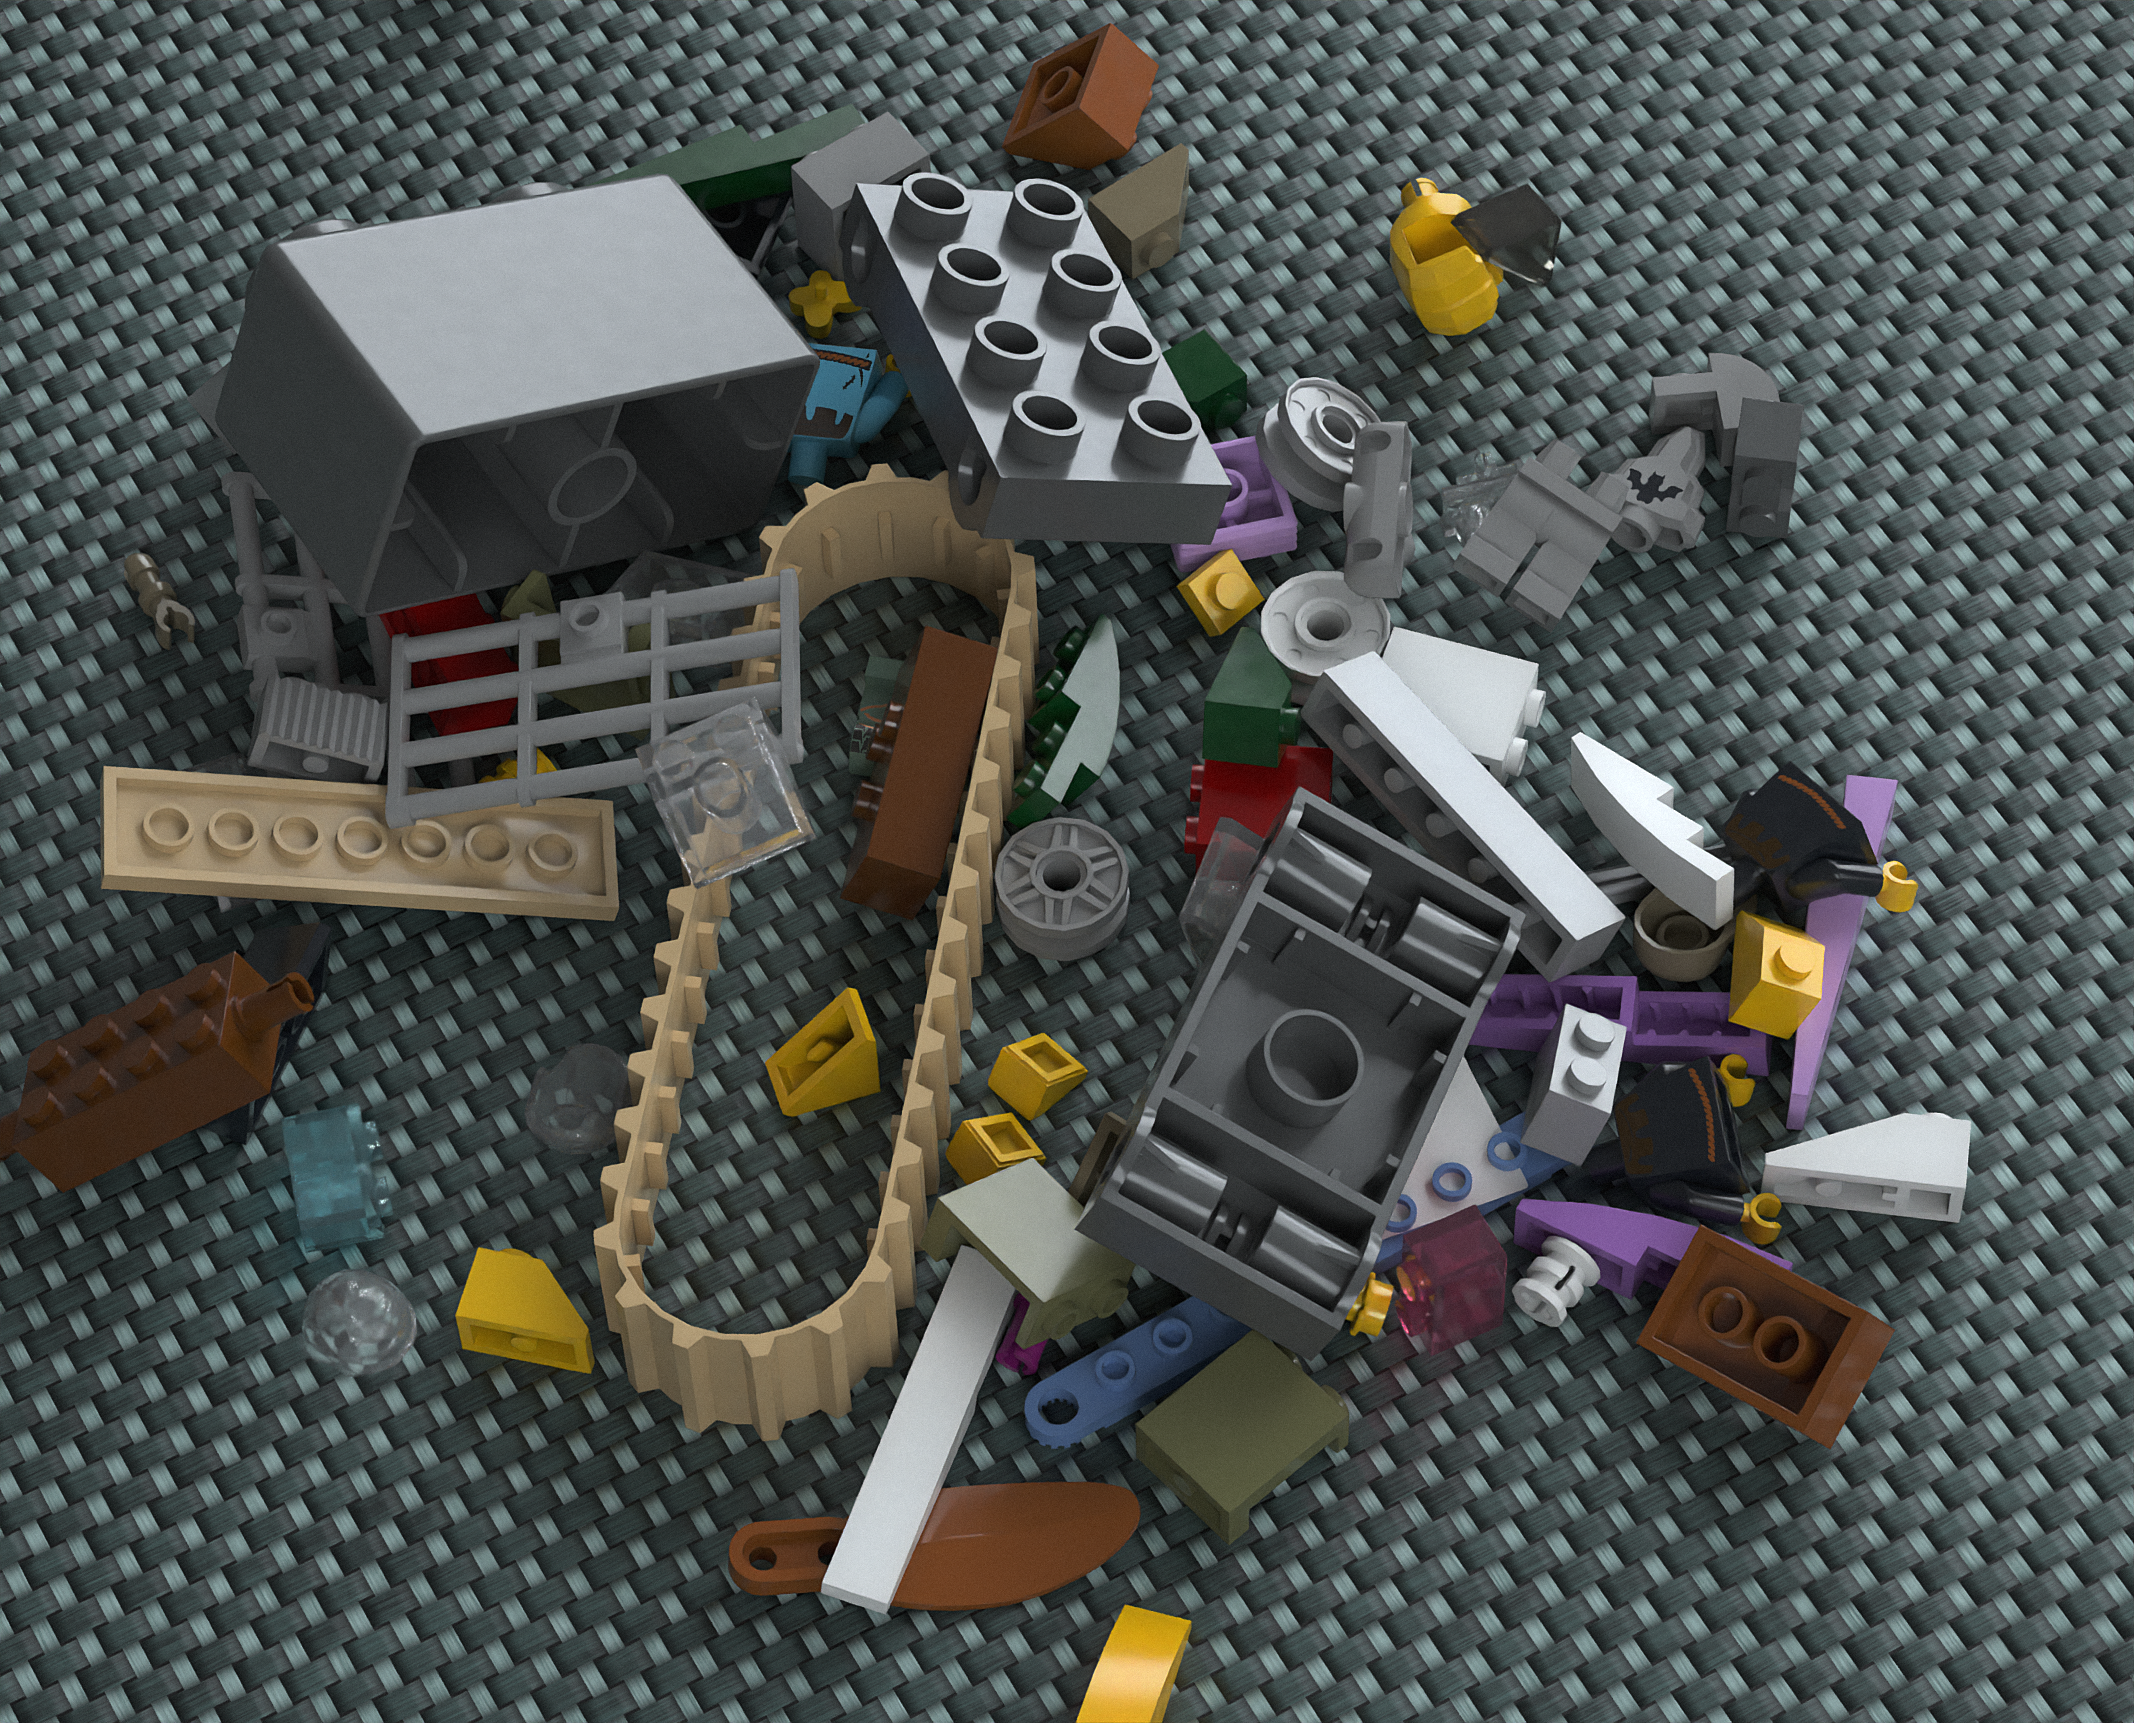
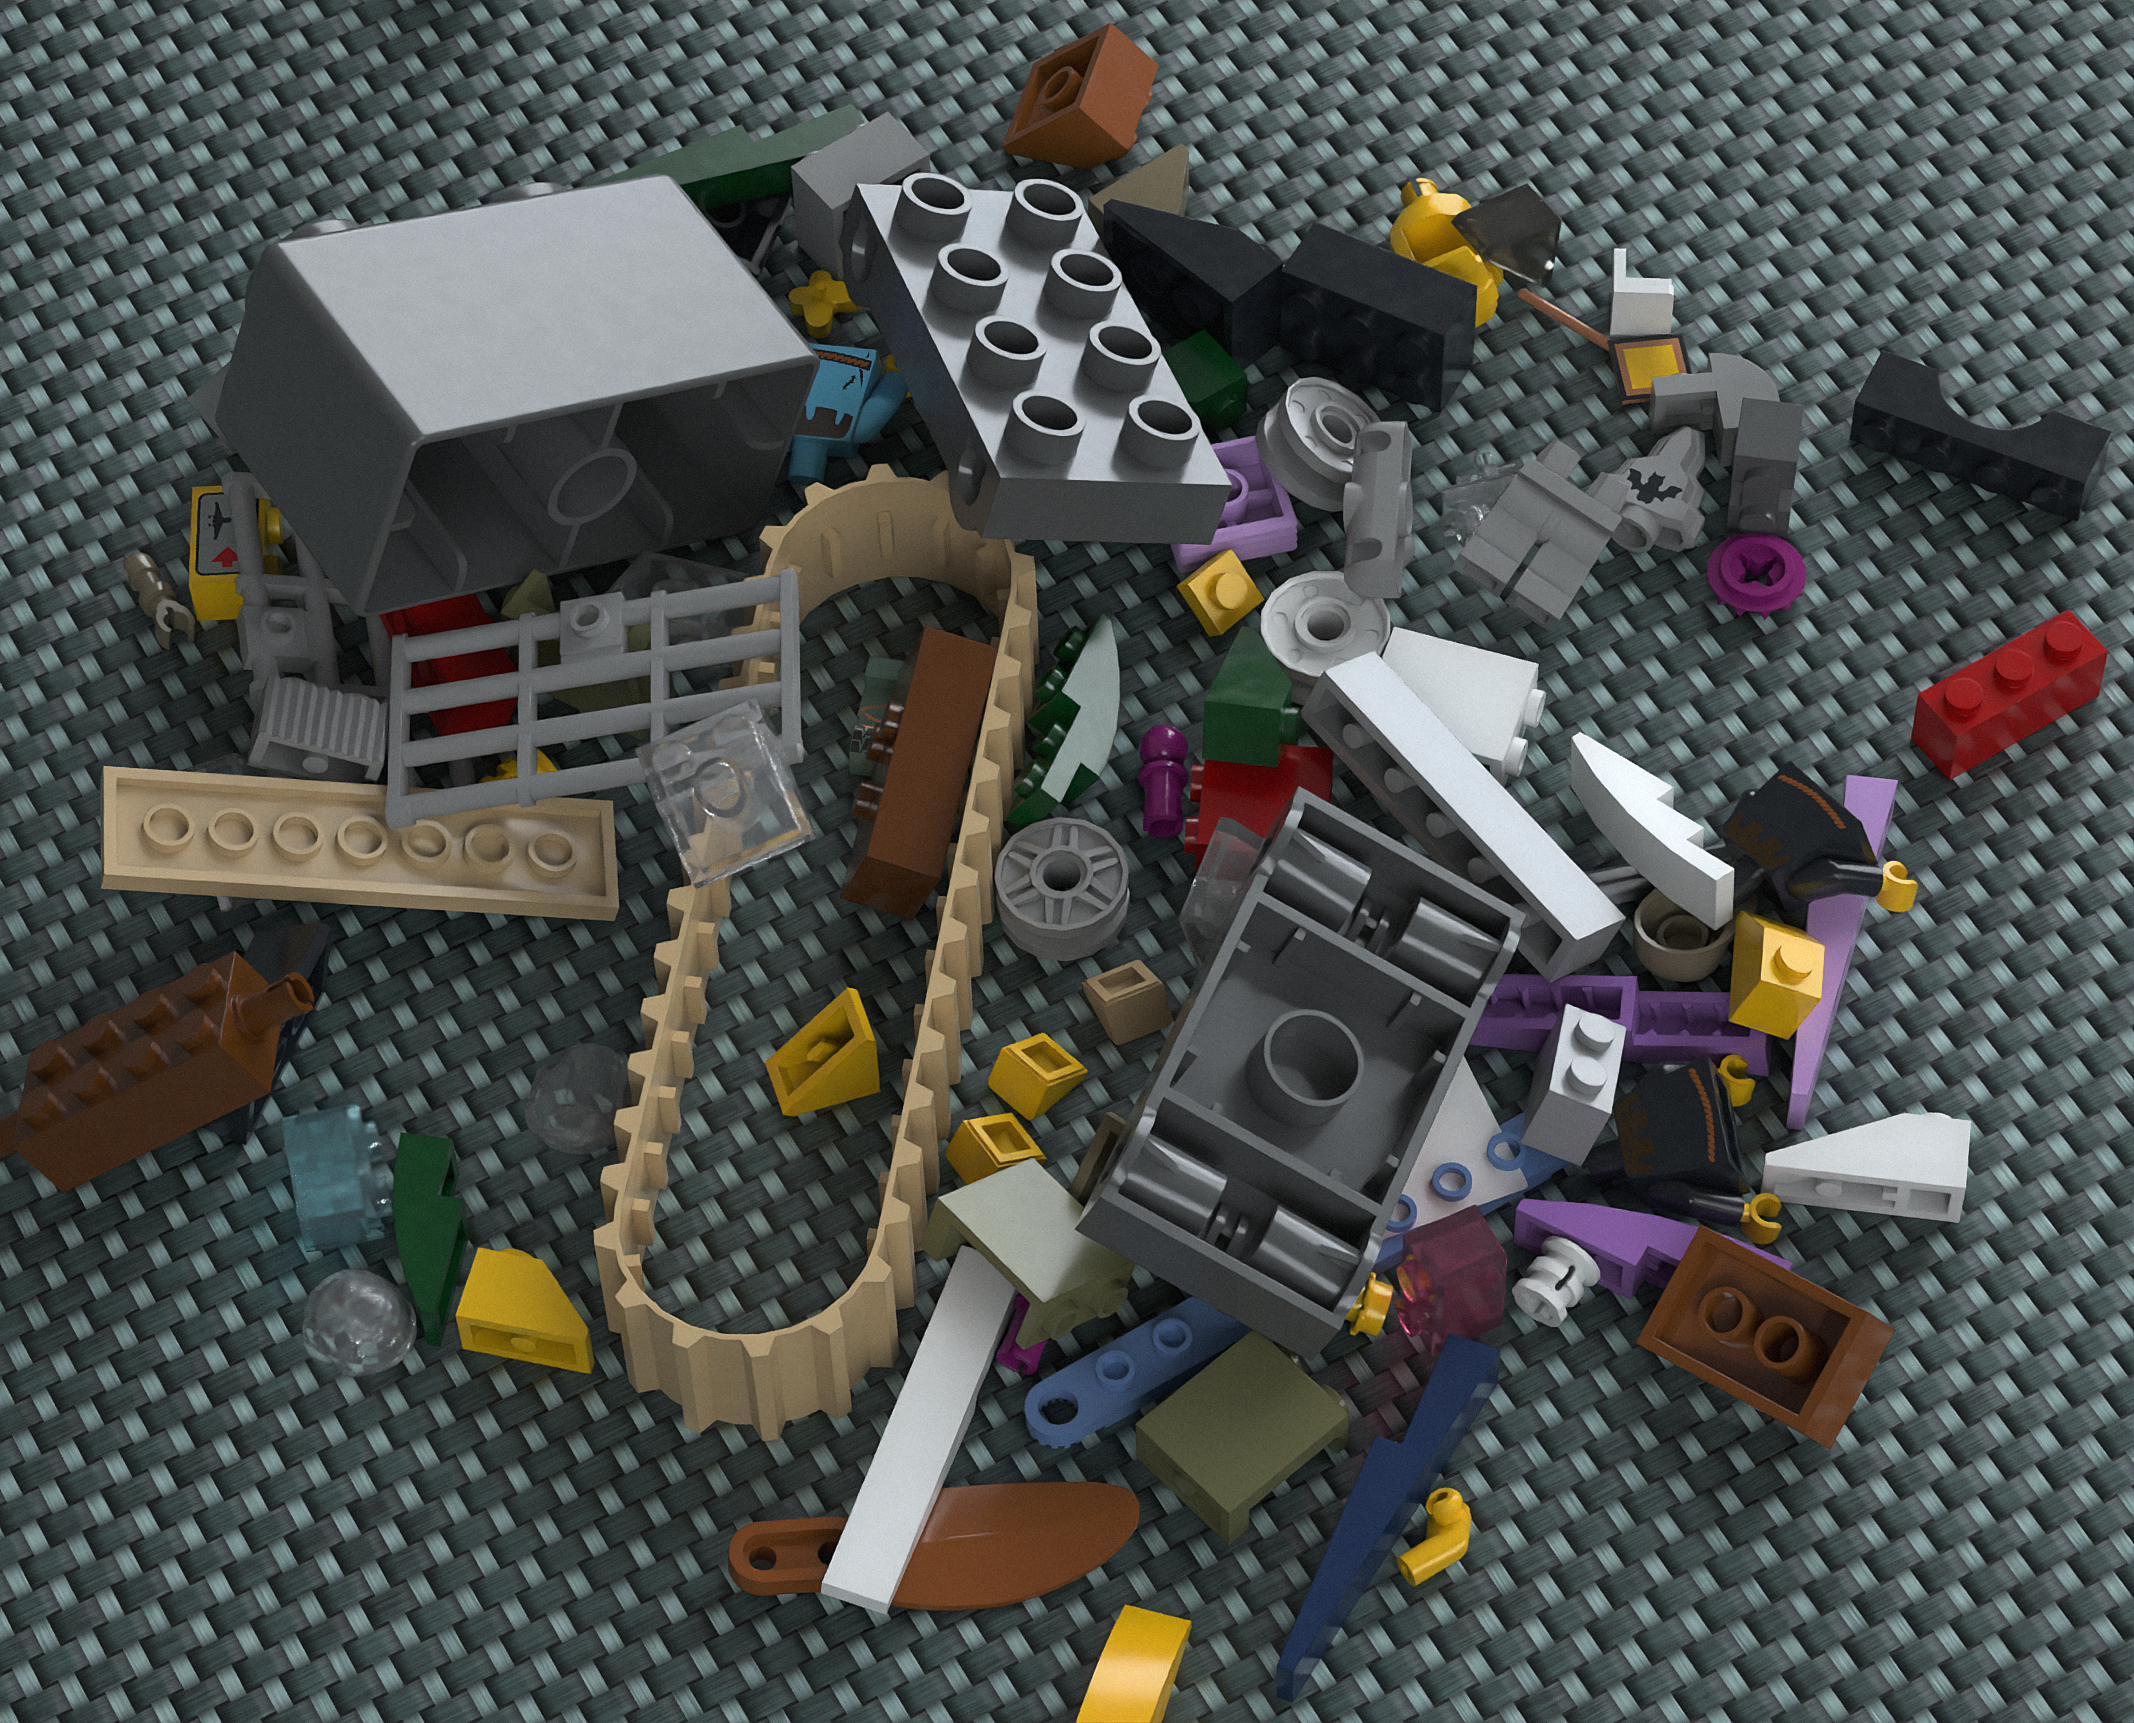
none -> brick [189,485,284,621]
none -> dark green slope [392,1132,470,1347]
none -> tan slope [1082,959,1172,1045]
none -> black slope [1103,199,1283,371]
none -> magenta pin [1138,724,1188,838]
none -> dark blue slope [1276,1333,1500,1703]
none -> black brick [1280,222,1477,413]
none -> yellow arm [1396,1488,1471,1587]
none -> piece [1517,288,1693,405]
none -> white panel [1610,248,1674,339]
none -> magenta gear [1707,533,1806,620]
none -> black arch [1850,350,2111,521]
none -> red brick [1911,609,2108,781]

